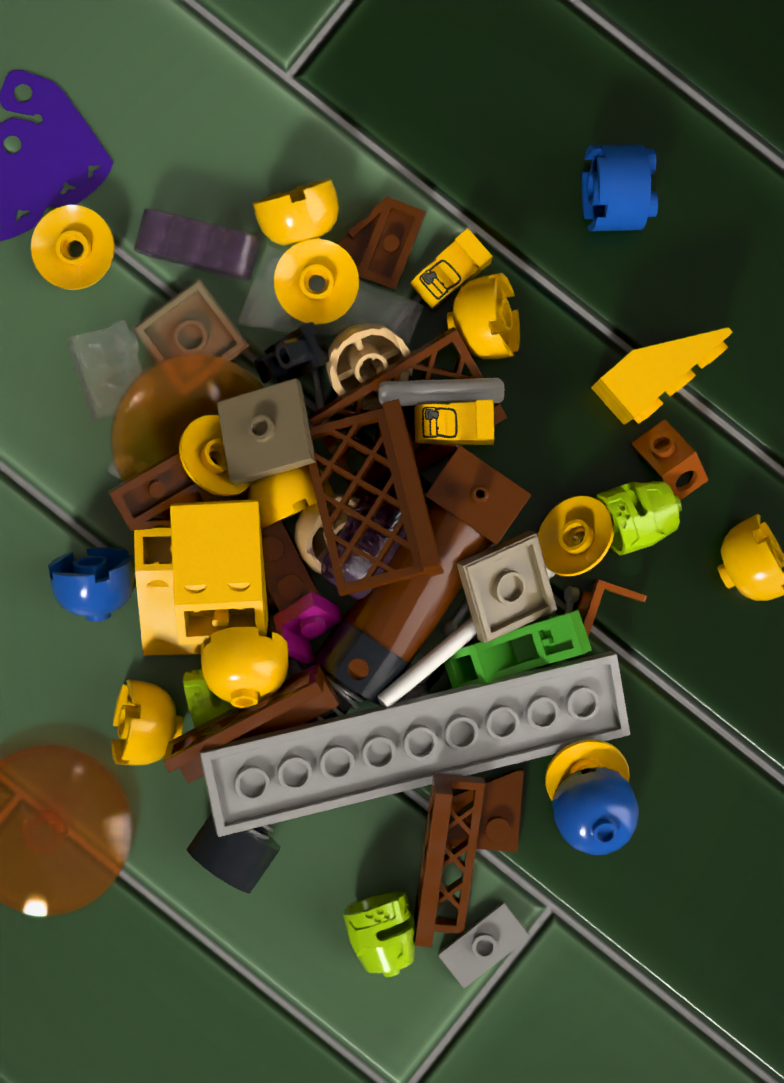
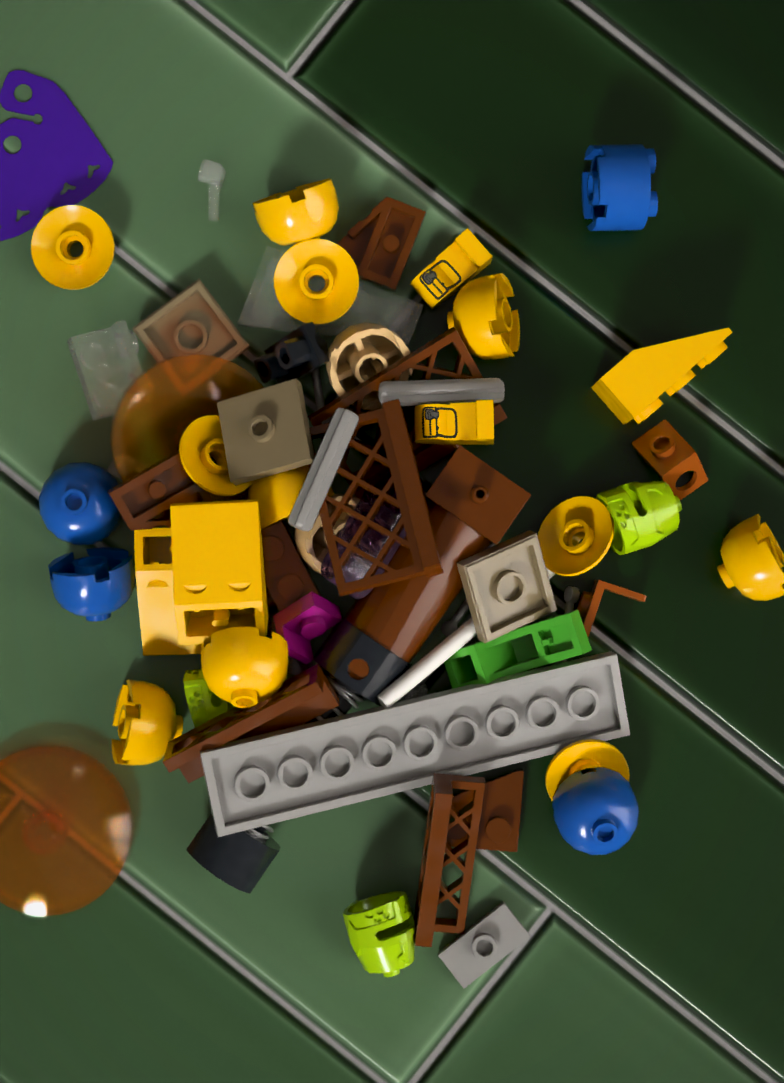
clear purple beam [134,208,261,281] -> none
none -> blue cylinder [39,462,122,545]
none -> clear hand [198,159,226,221]
none -> light grey axle [288,408,359,532]

